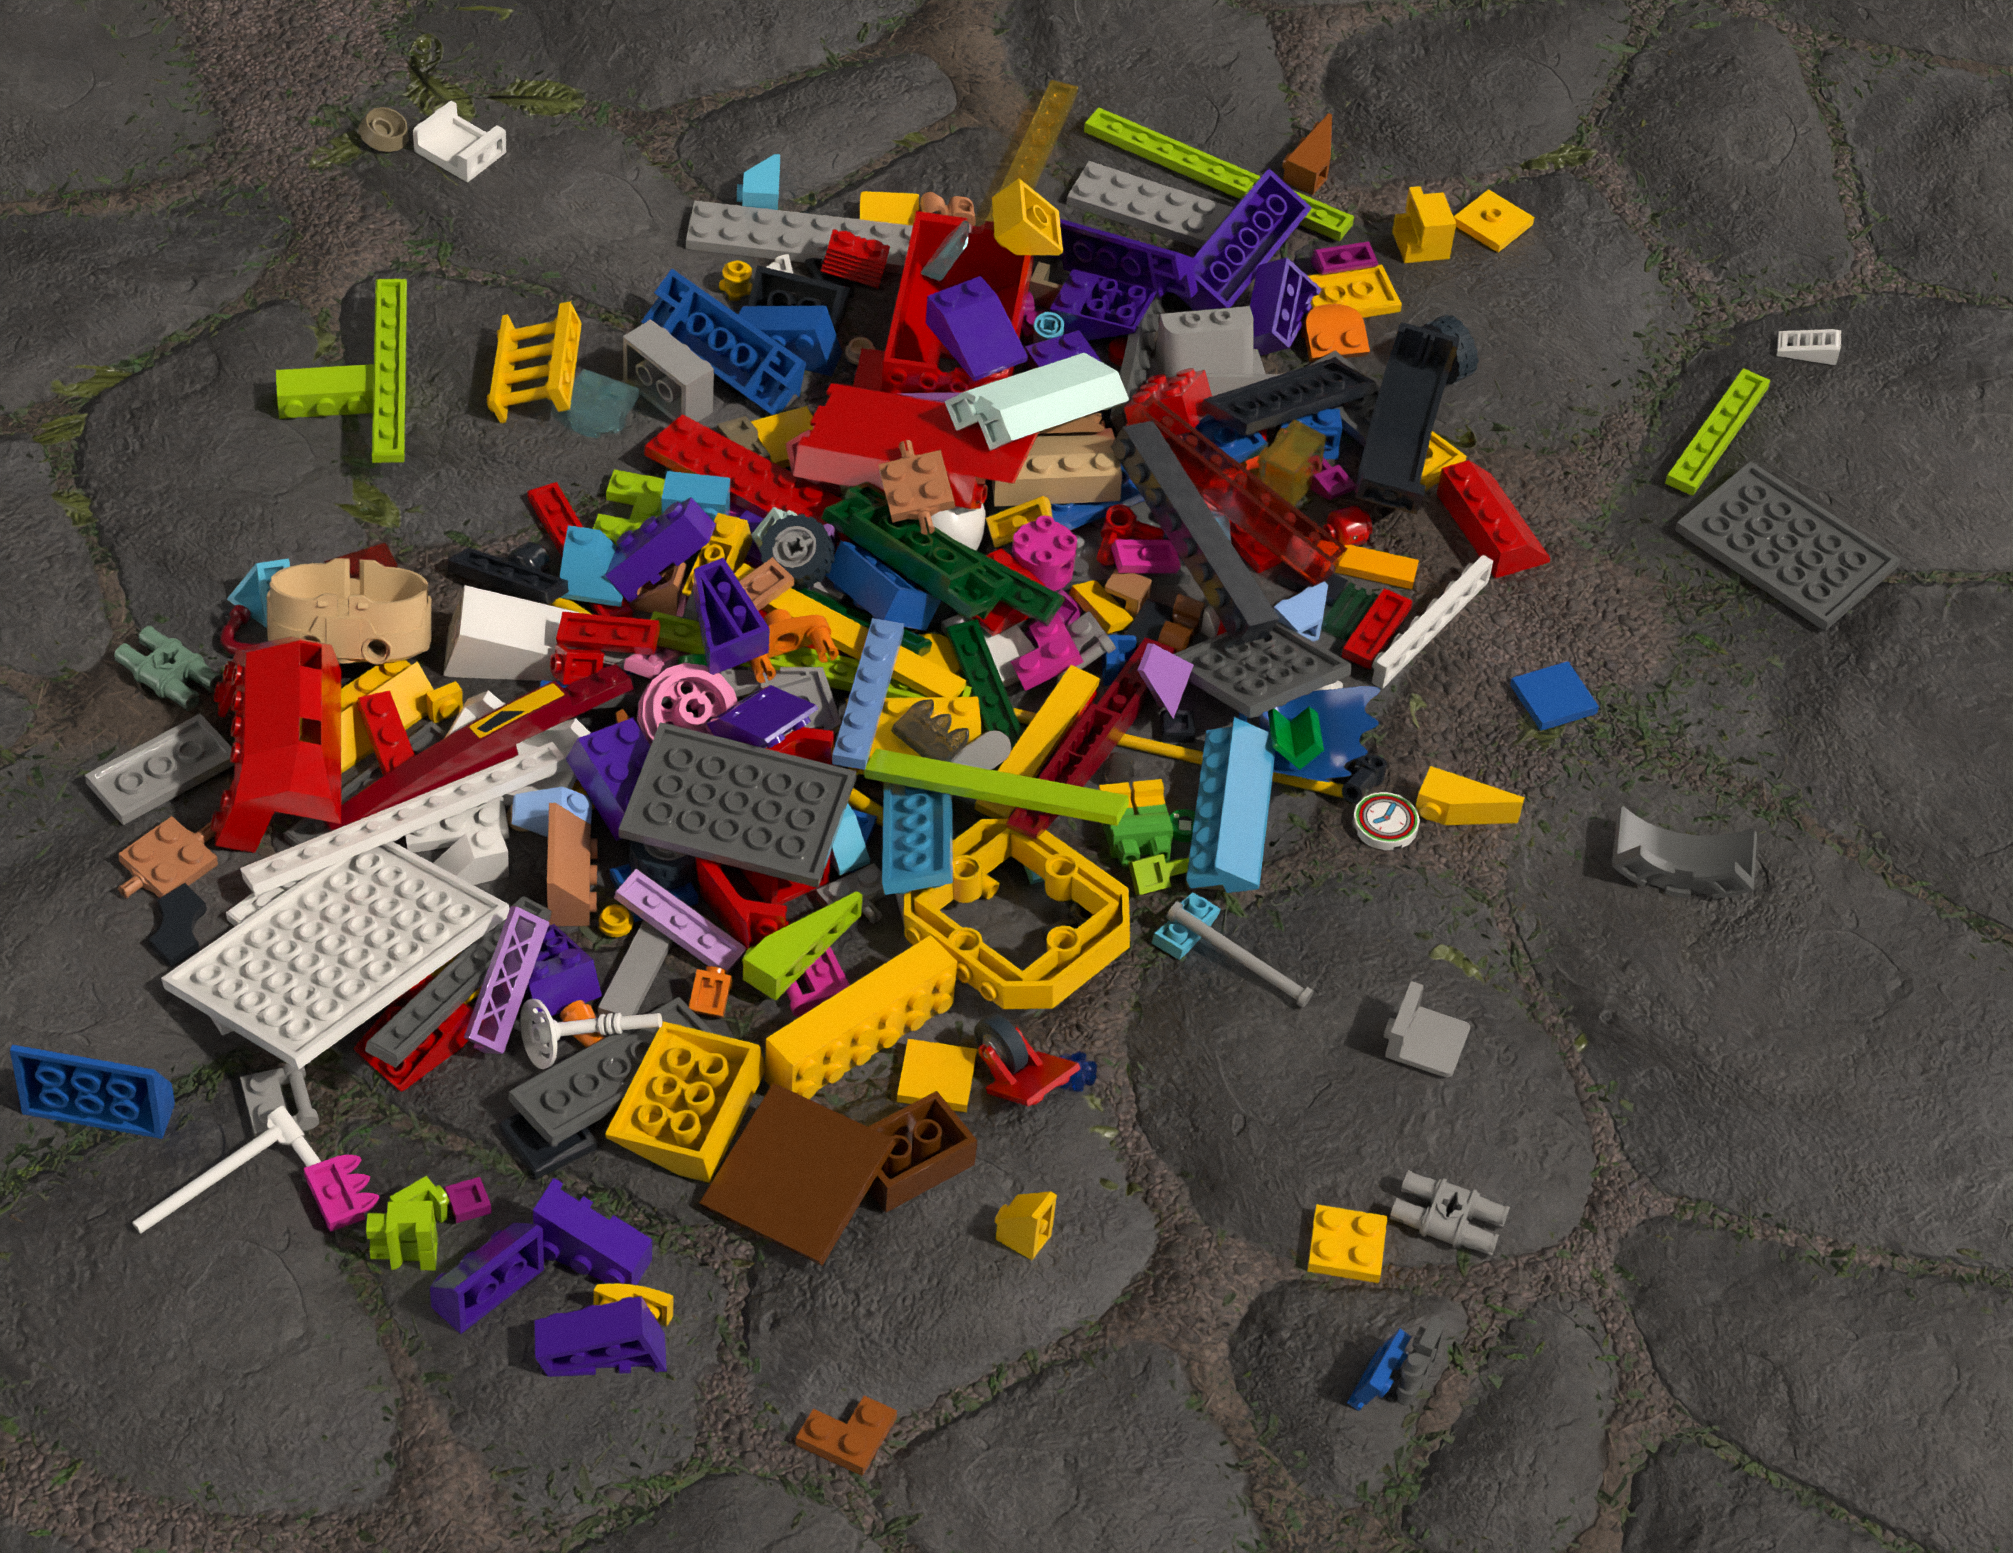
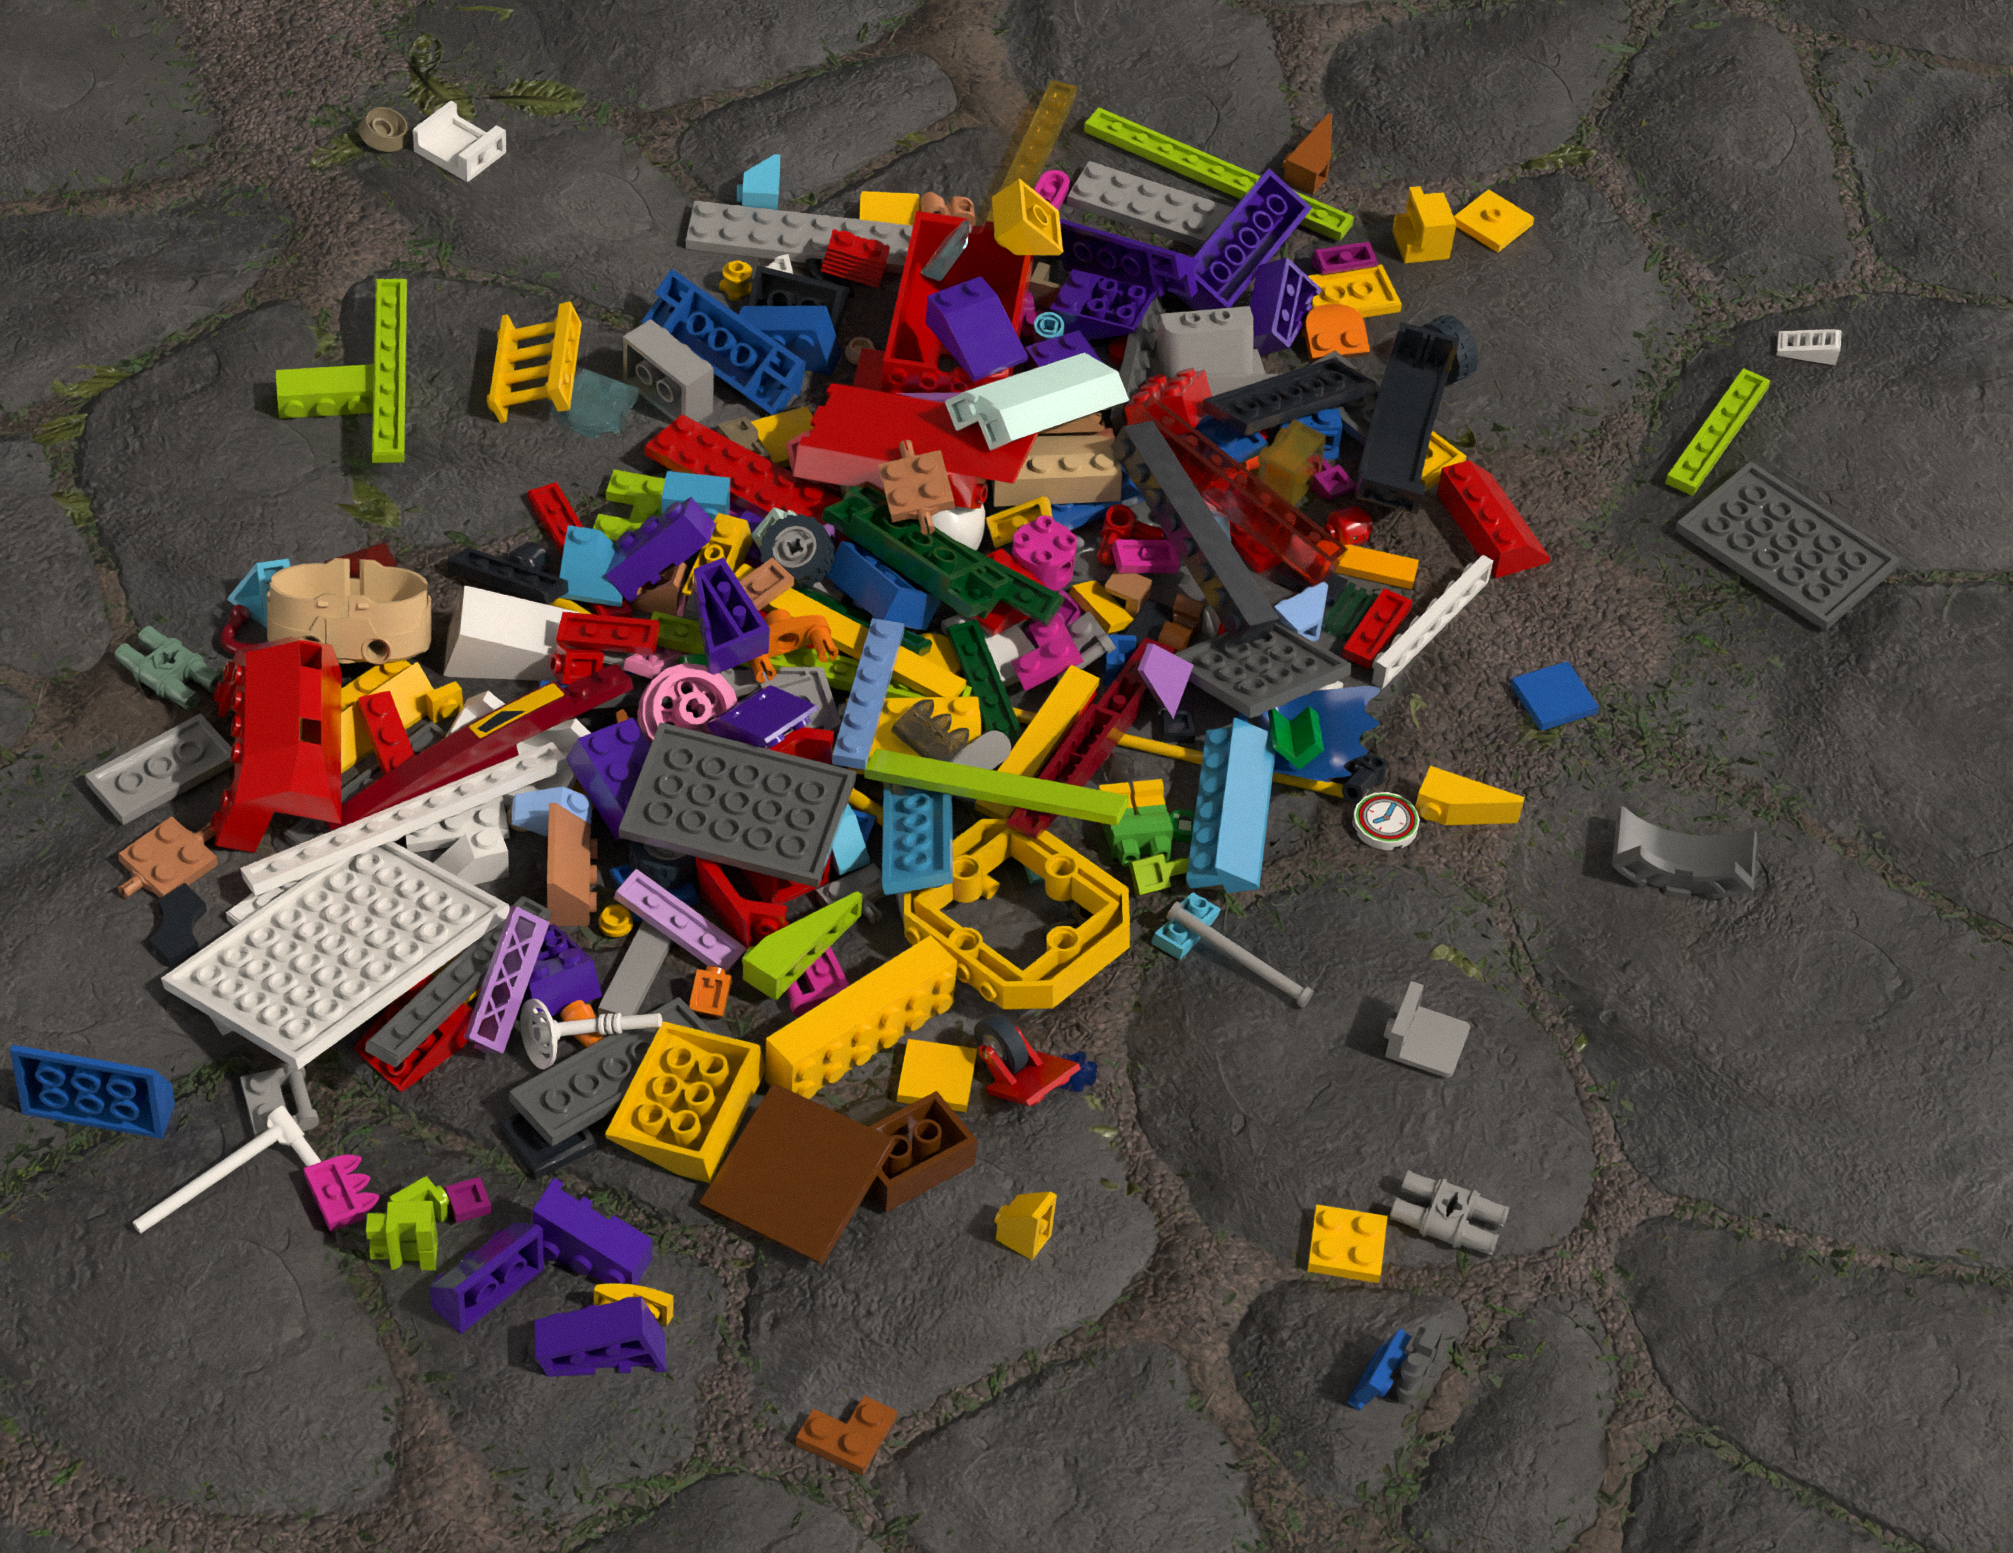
none -> dark pink plate [1034,170,1070,210]

